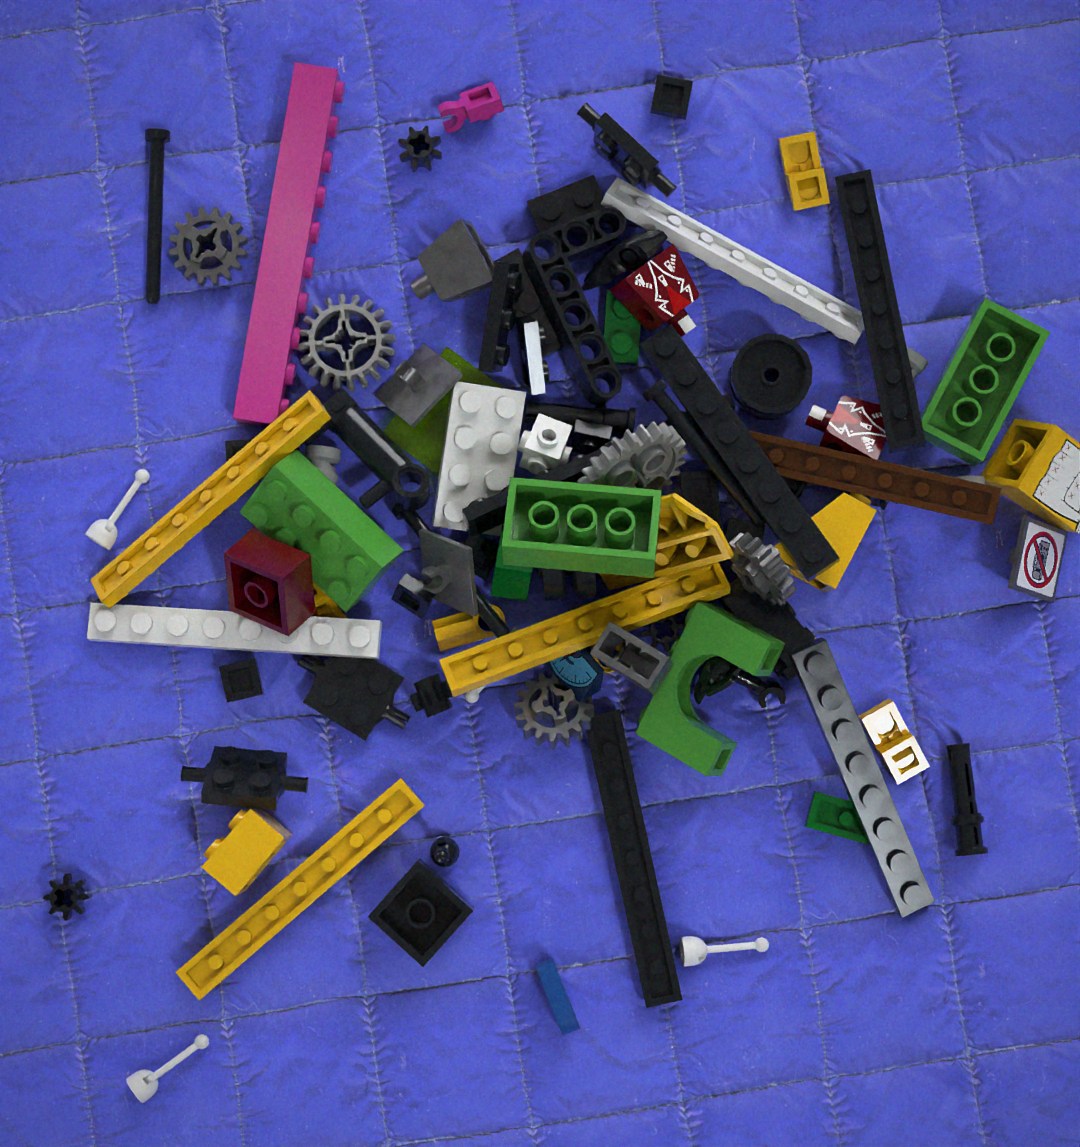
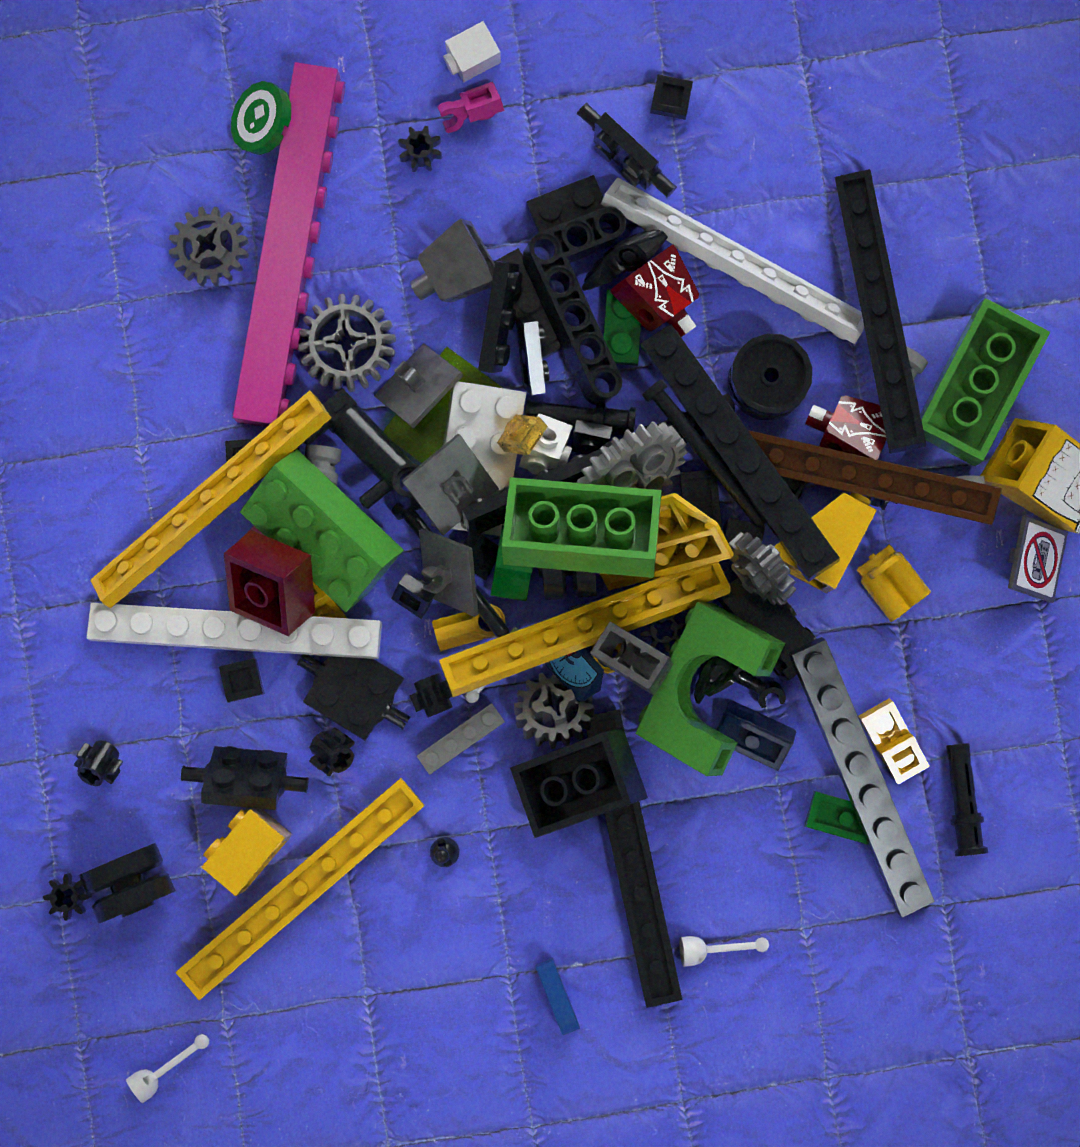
white hinge [85,469,150,550] -> none
black bar [145,128,170,304] -> none
black brick [368,858,474,967] -> none
yellow slope [777,131,830,211] -> none
none -> black gear [74,741,123,786]
none -> black wheel [79,843,175,924]
none -> green tile [231,81,291,155]
none -> black gear [309,727,355,776]
none -> flat silver piece [402,434,499,536]
none -> light grey piece [417,703,505,775]
none -> white brick [443,21,501,83]
none -> clear yellow plate [497,414,548,455]
none -> black brick [510,728,648,838]
none -> dark blue slope [716,700,796,771]
none -> yellow piece [856,544,931,622]

